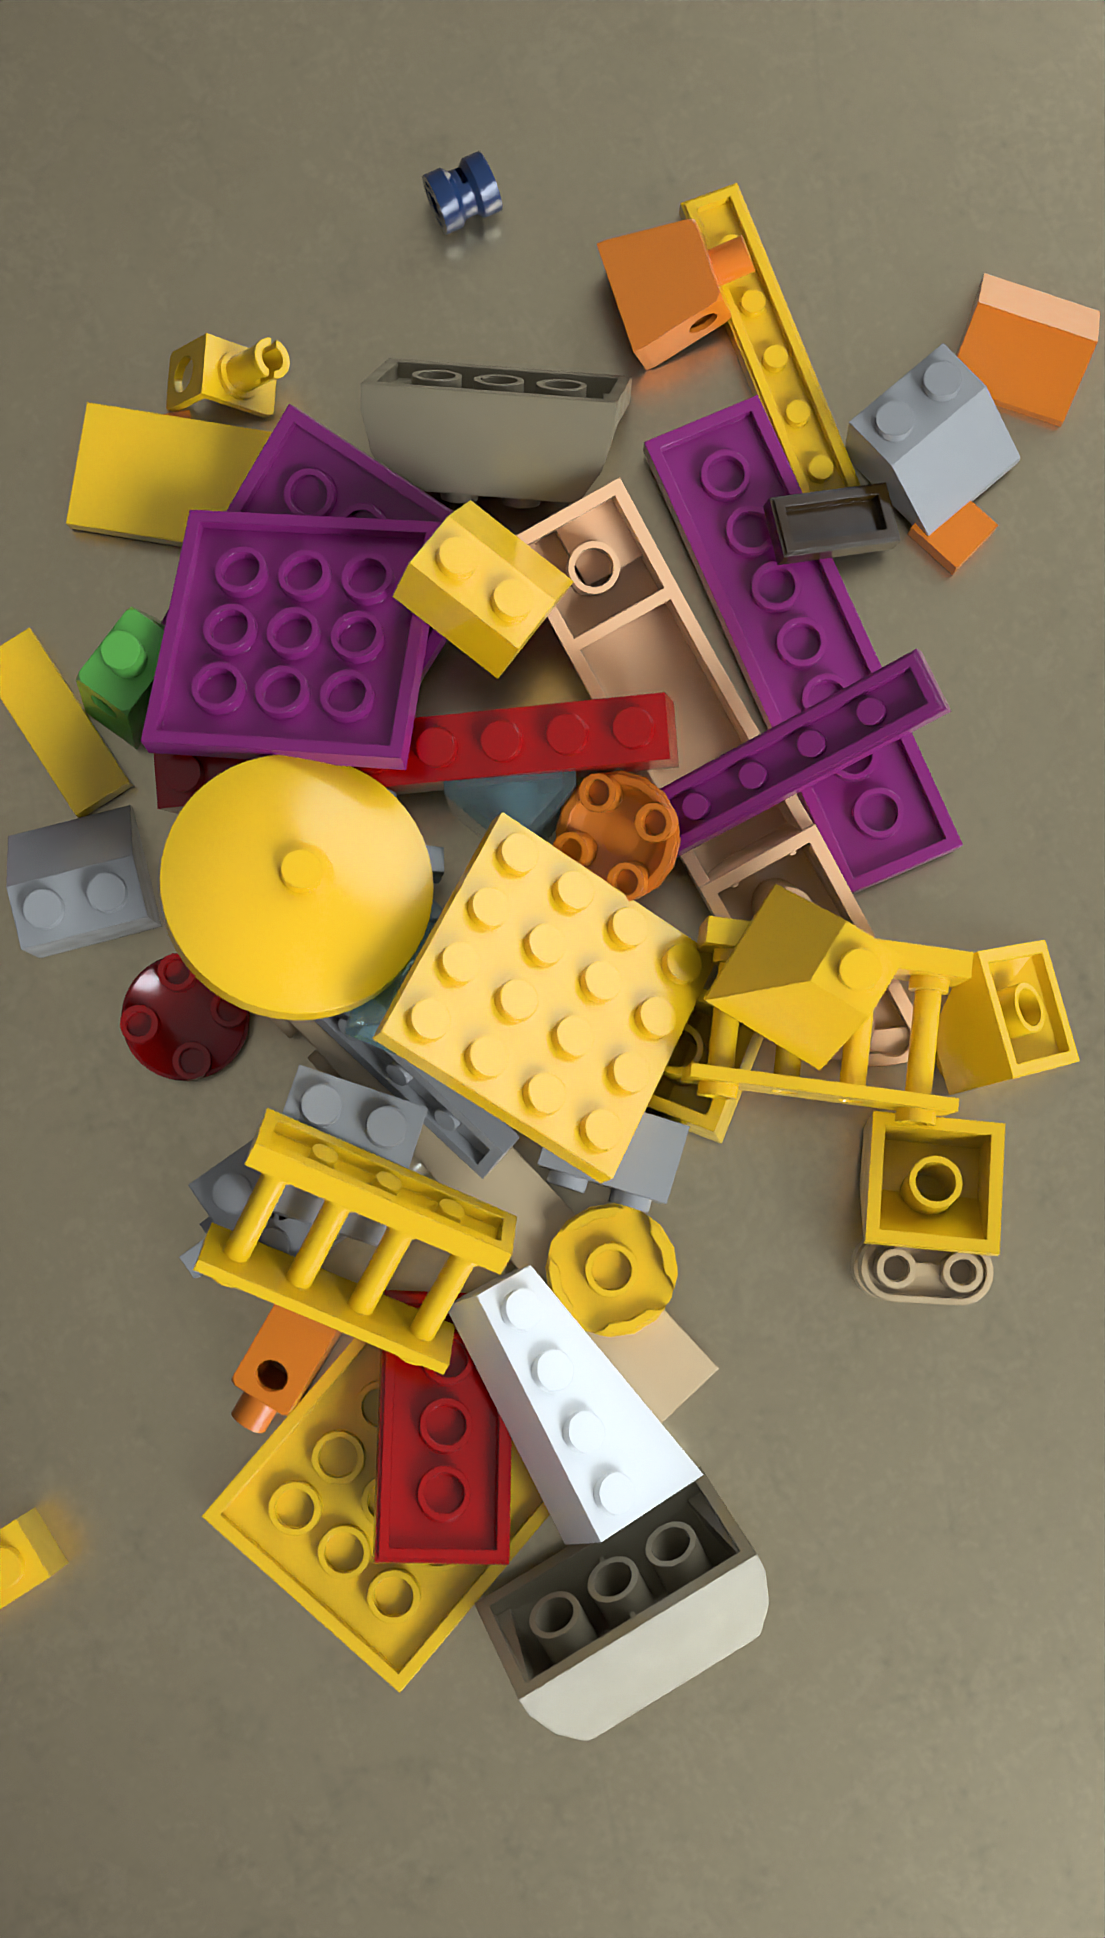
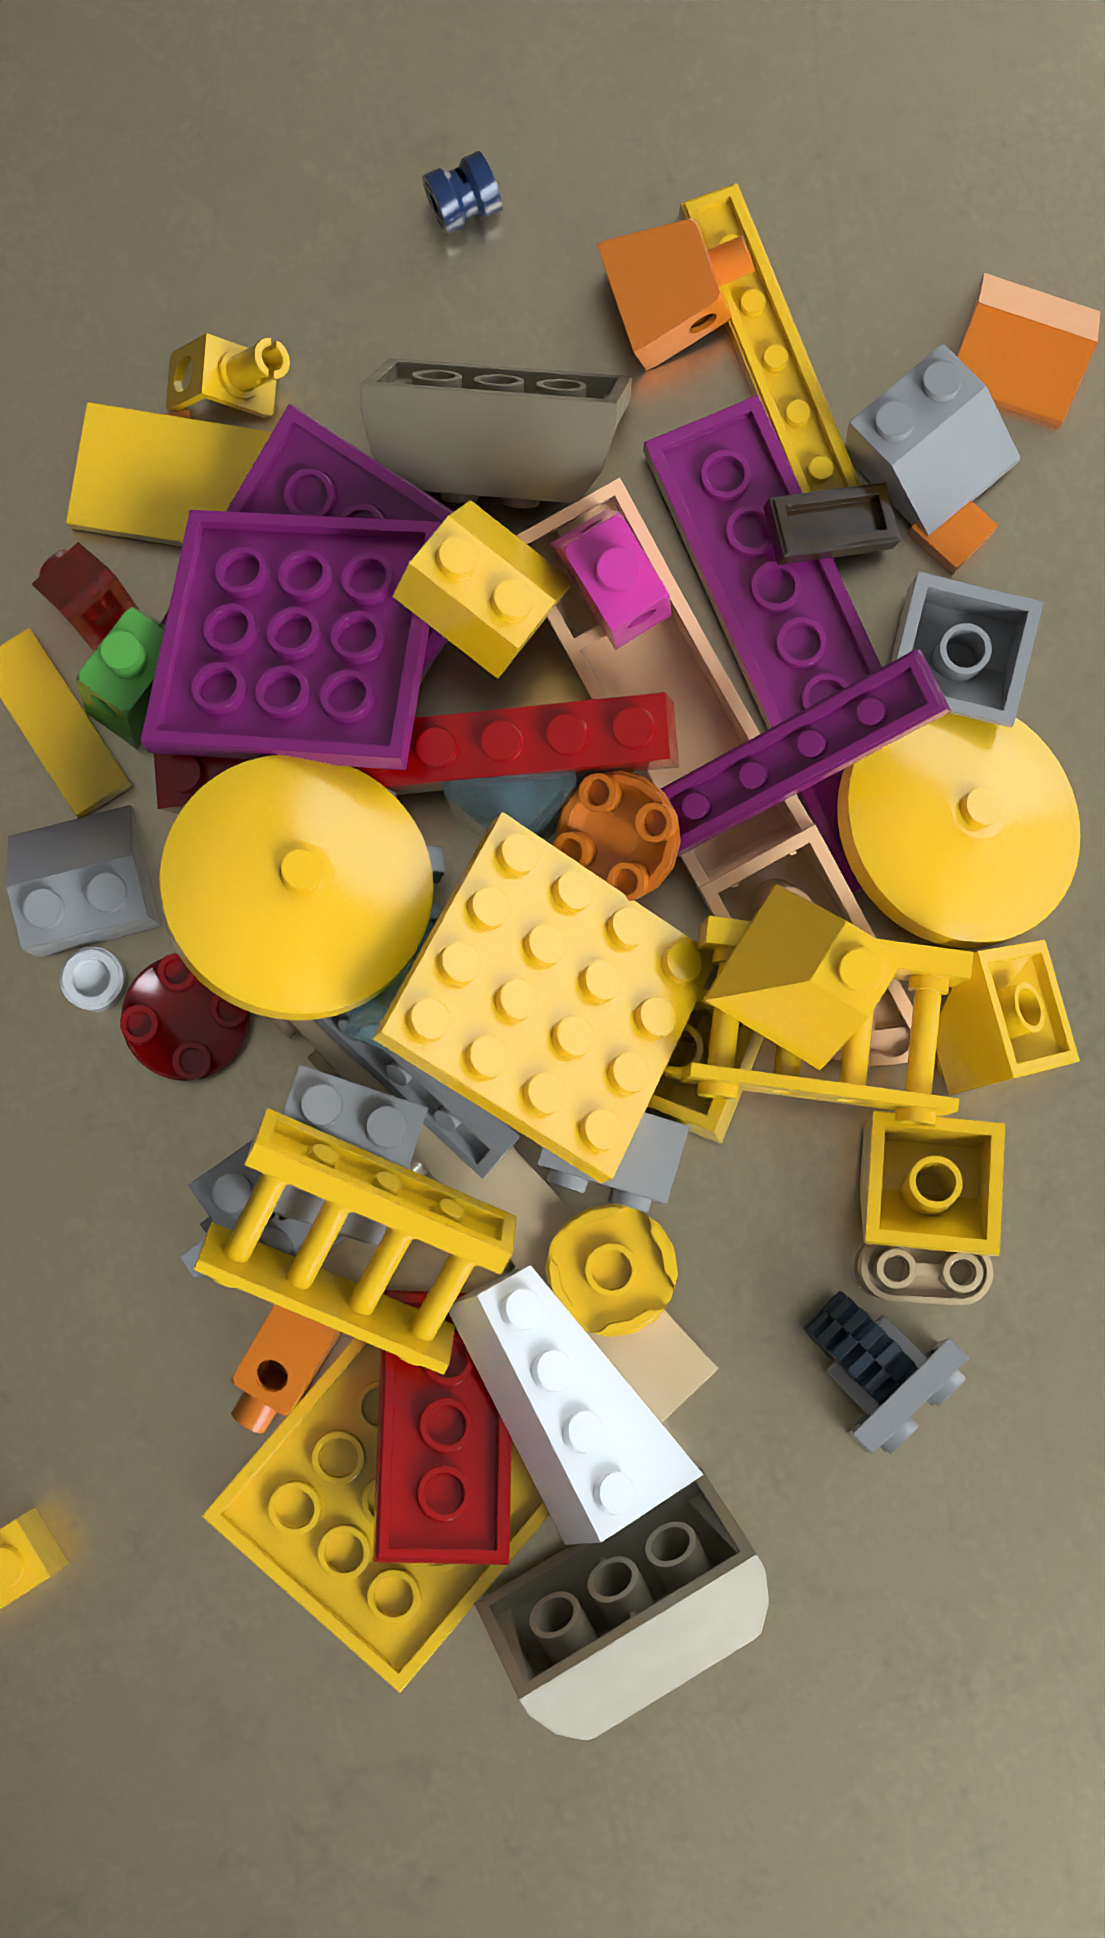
none -> clear red slope [32,542,140,652]
none -> white tile [60,947,128,1012]
none -> dark pink torso [551,508,671,650]
none -> plate [802,1291,969,1454]
none -> yellow dish [837,713,1080,948]
none -> light grey slope [891,571,1044,728]

